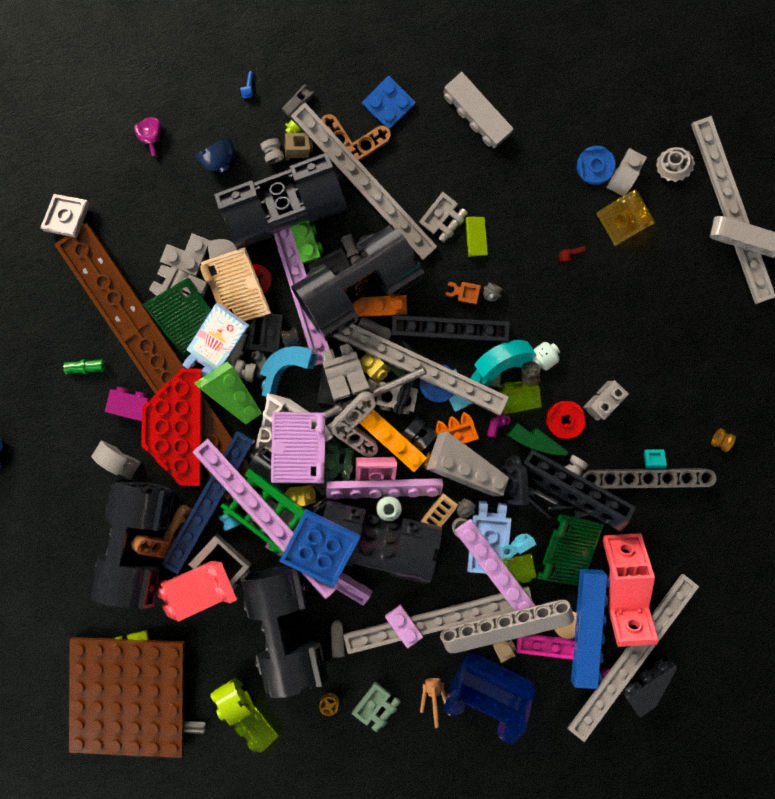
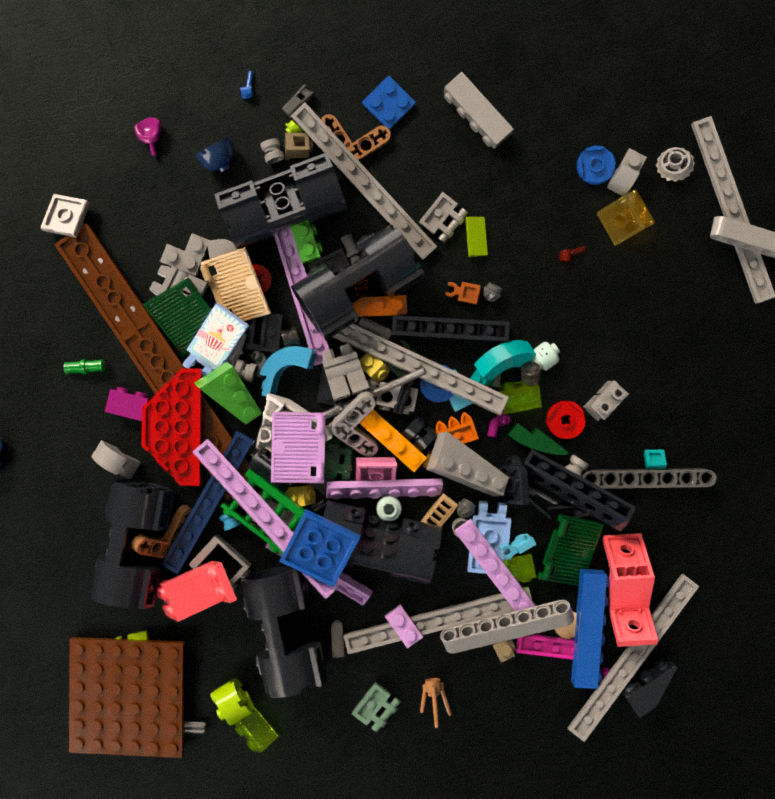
pearl gold wheel [319,692,339,716] -> none
clear blue windscreen [443,653,535,745] -> none
pearl gold wheel [711,428,736,452] -> none

